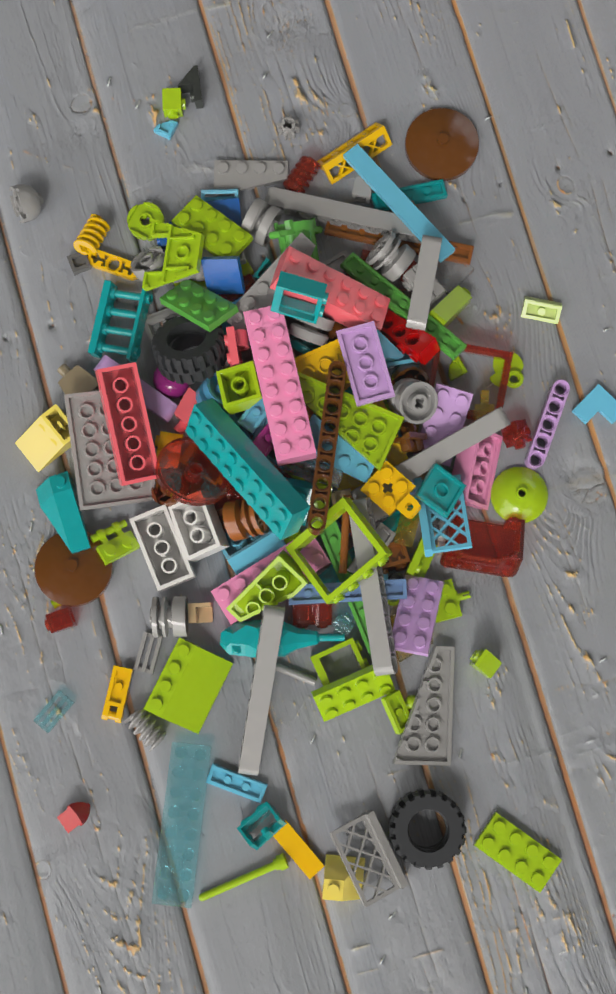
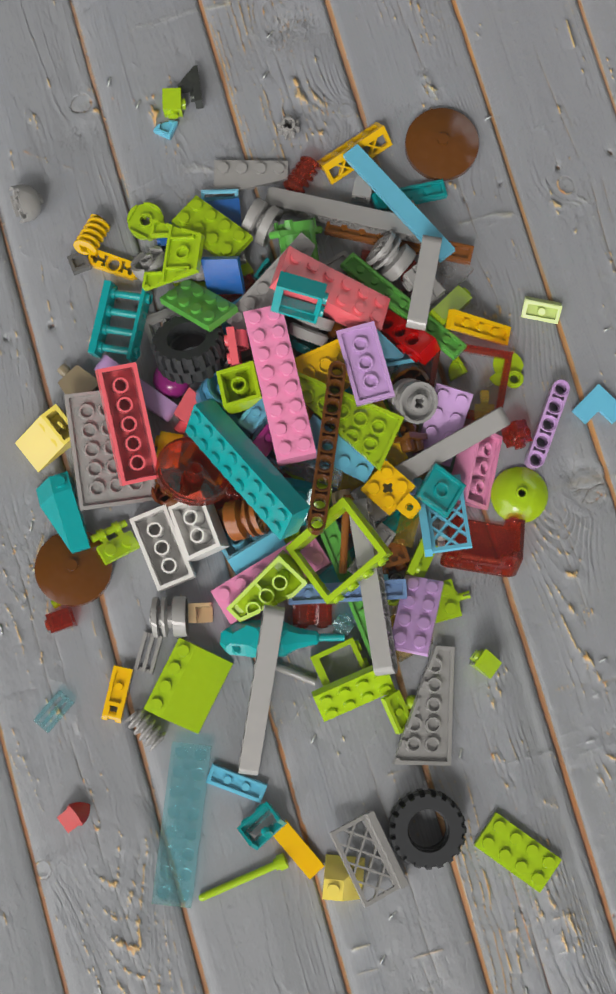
none -> yellow plate [446,309,511,346]

